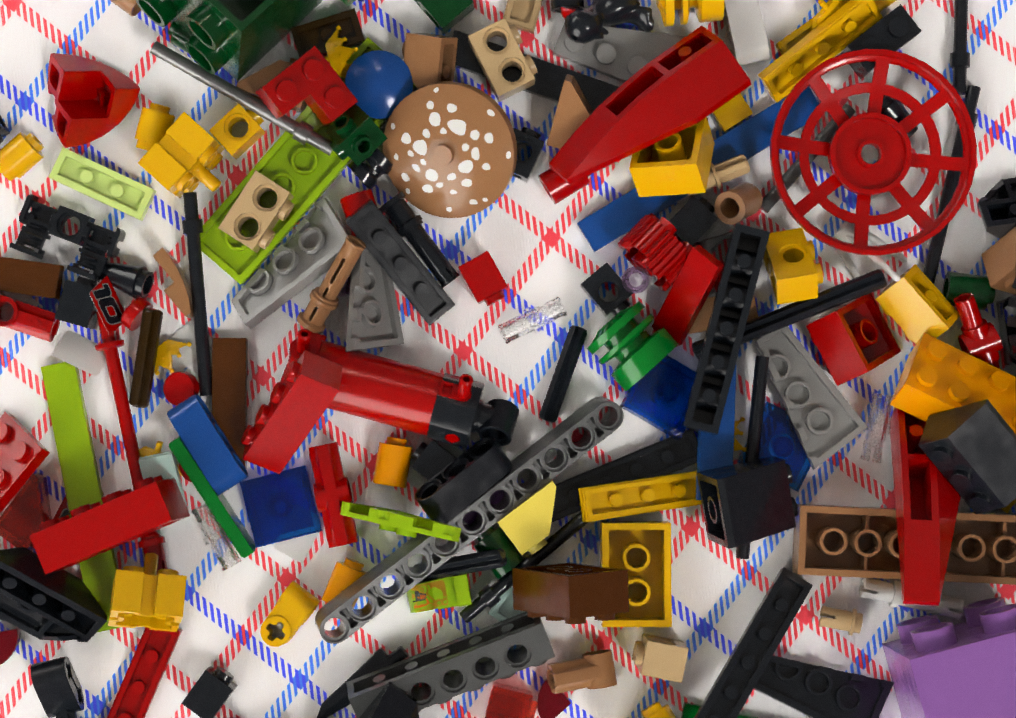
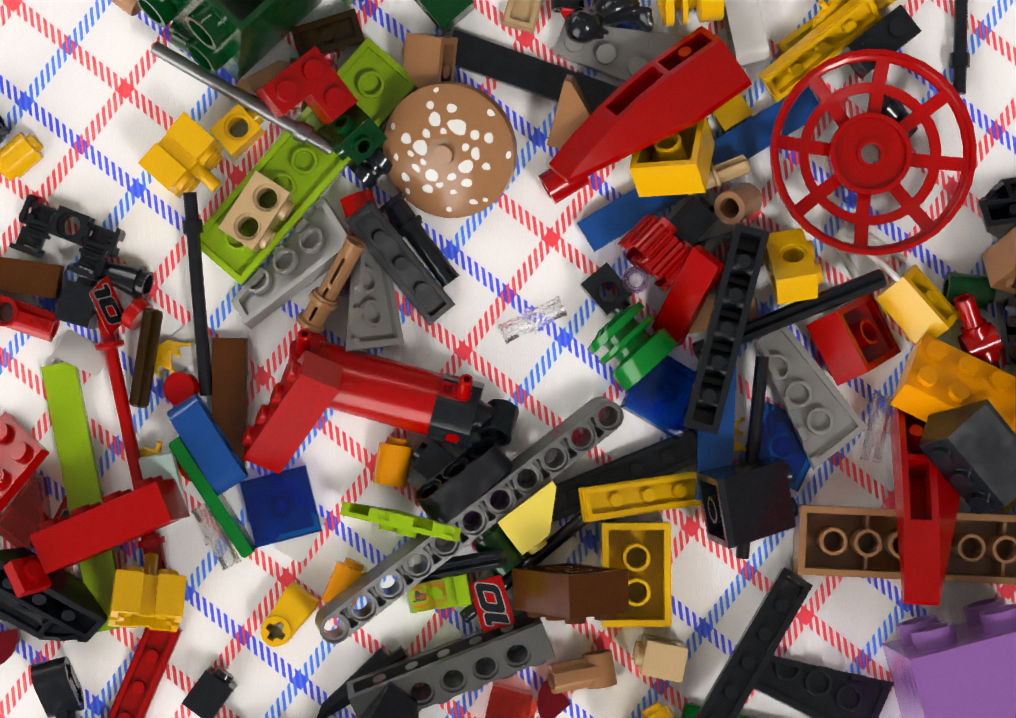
red brick [48,53,140,148] -> none
yellowish green plate [48,147,157,222] -> none
yellow brick [134,102,176,151] -> none
medium nougat slope [153,247,193,318] -> none
red piece [308,442,358,548] -> none
yellow piece [325,25,358,78] -> none
blue dish [345,50,413,120] -> none
red brick [458,251,508,306] -> none
tan brick [468,18,538,103] -> none
black brick [513,127,545,183] -> none
black axle [539,325,587,423] -> none
dark grey bar [760,103,855,213] -> none
tan pin [818,605,863,636] -> none
white pin [859,578,965,620] -> none
black bar [923,85,981,284] -> none
none -> red plate [3,554,52,598]
none -> sticker [469,575,515,633]

